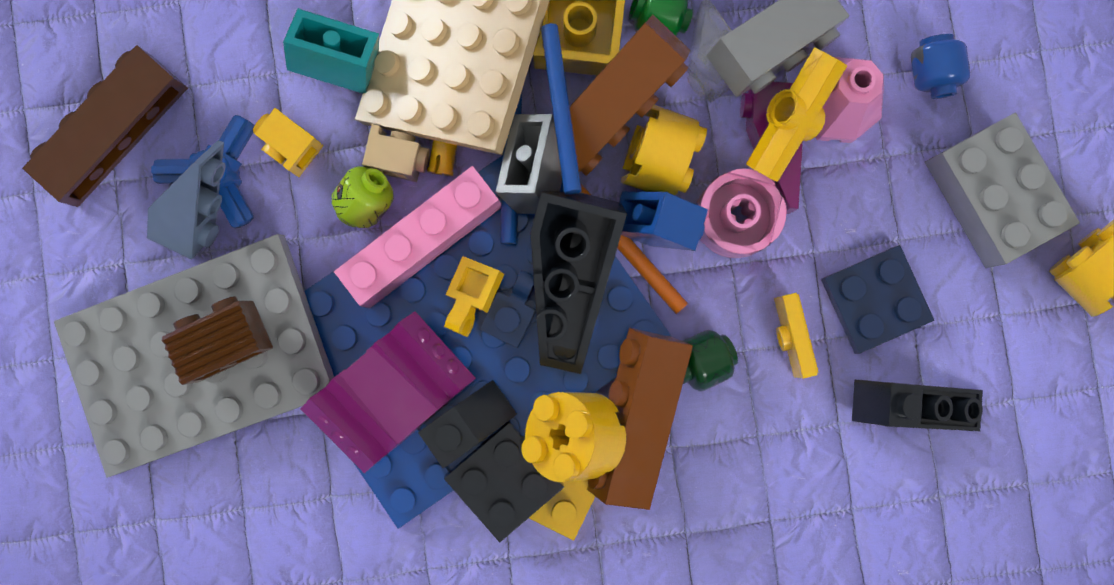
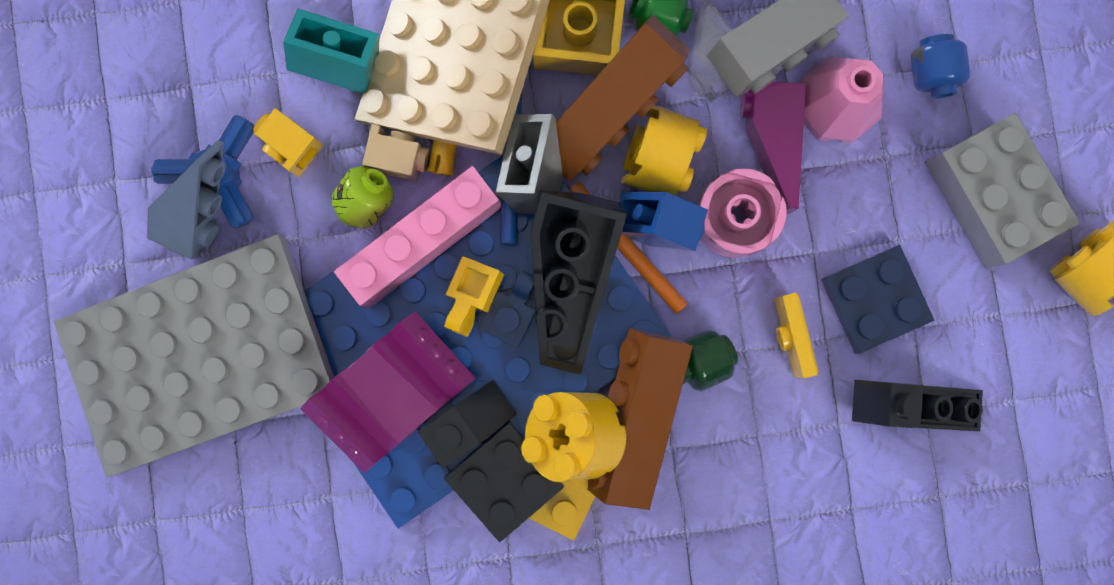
reddish brown brick [22,45,188,207] -> none
reddish brown brick [161,296,273,385] -> none
blue bar [541,23,582,195] -> none
yellow piece [746,47,847,182] -> none

